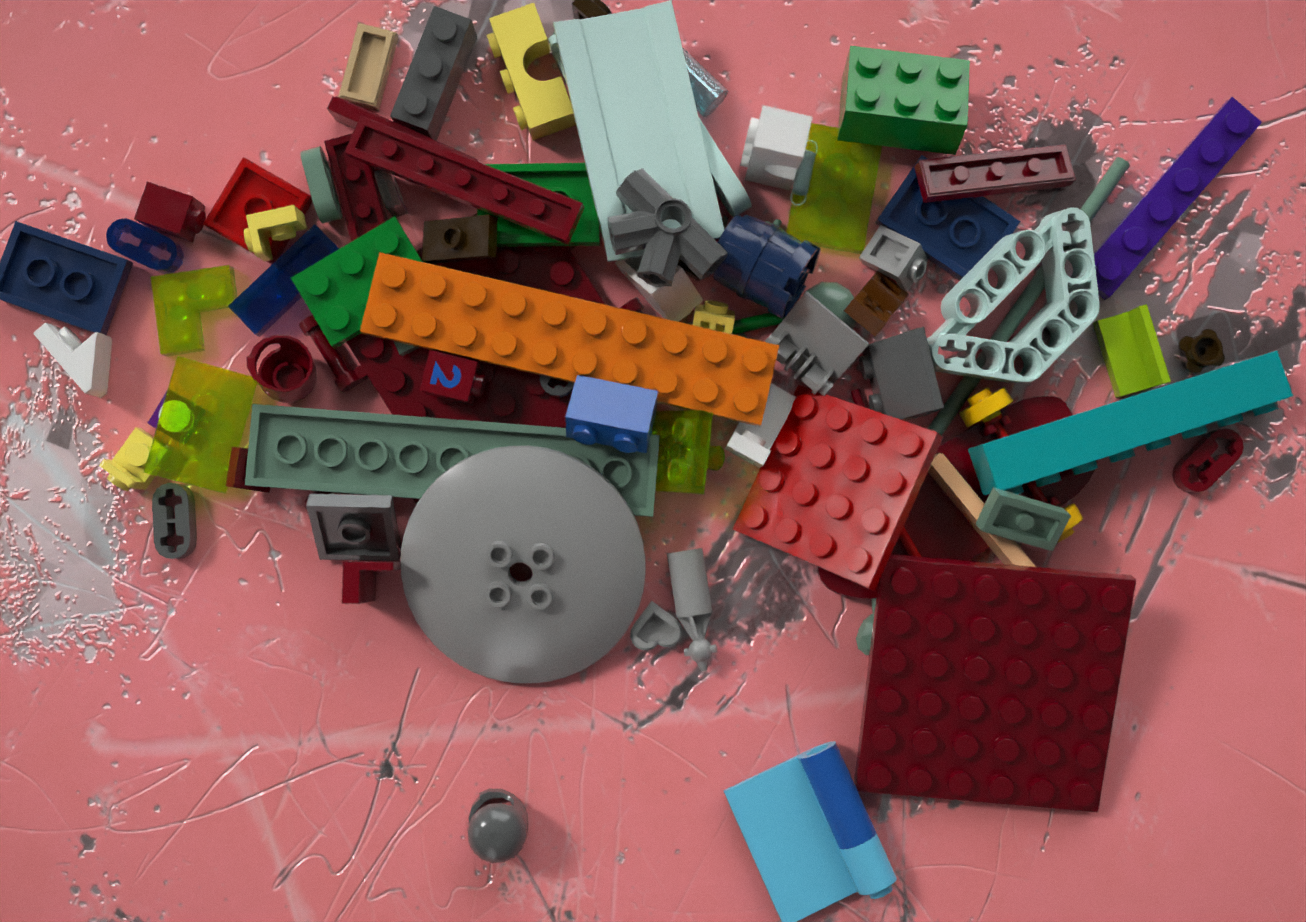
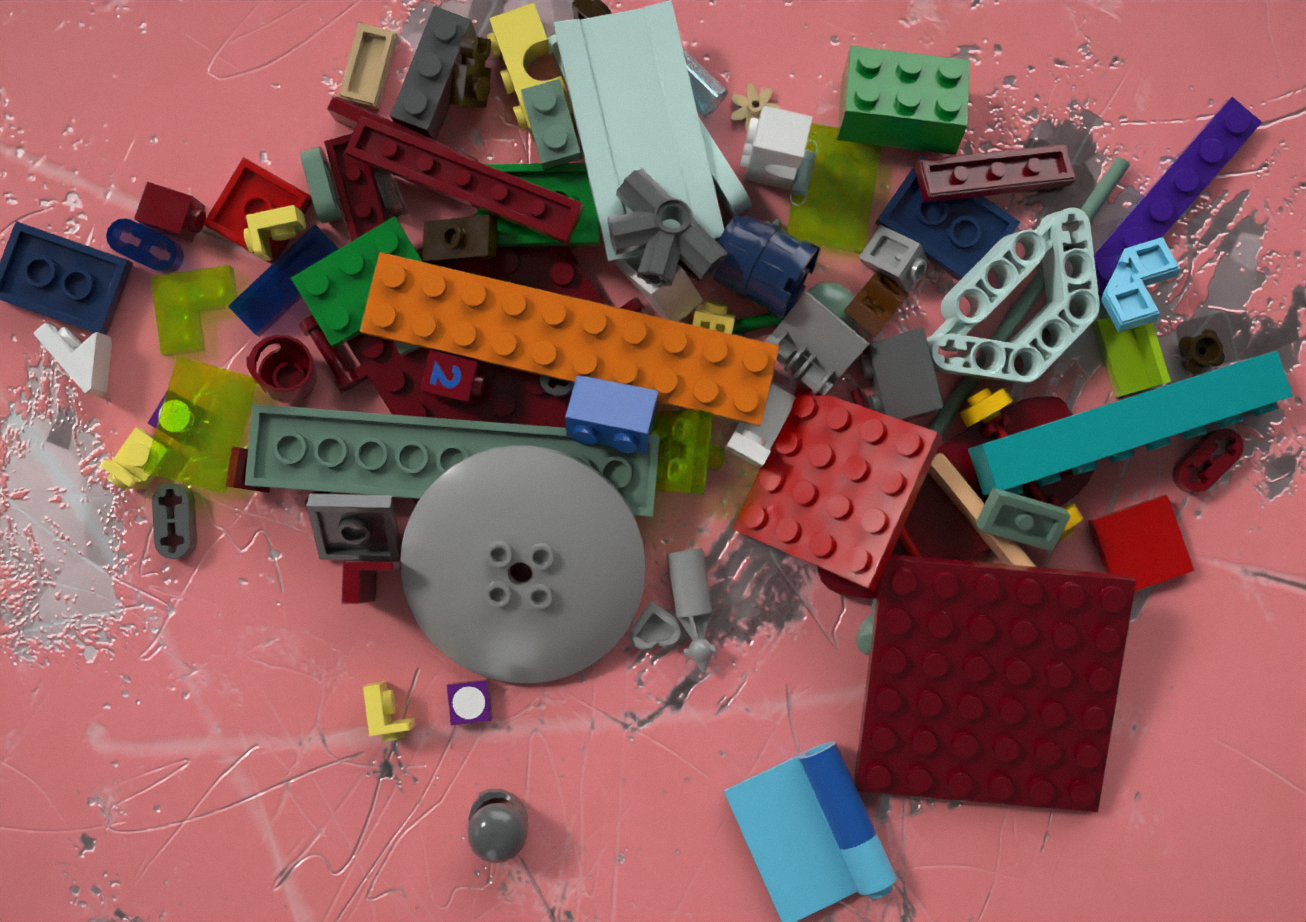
none -> light yellow bracket [363,681,416,741]
none -> tile [447,679,493,725]
none -> dark brown plate [450,35,491,108]
none -> sand green plate [521,79,582,170]
none -> tan plant [731,83,781,133]
none -> red tile [1088,495,1195,591]
none -> medium azure tile [1101,237,1181,333]

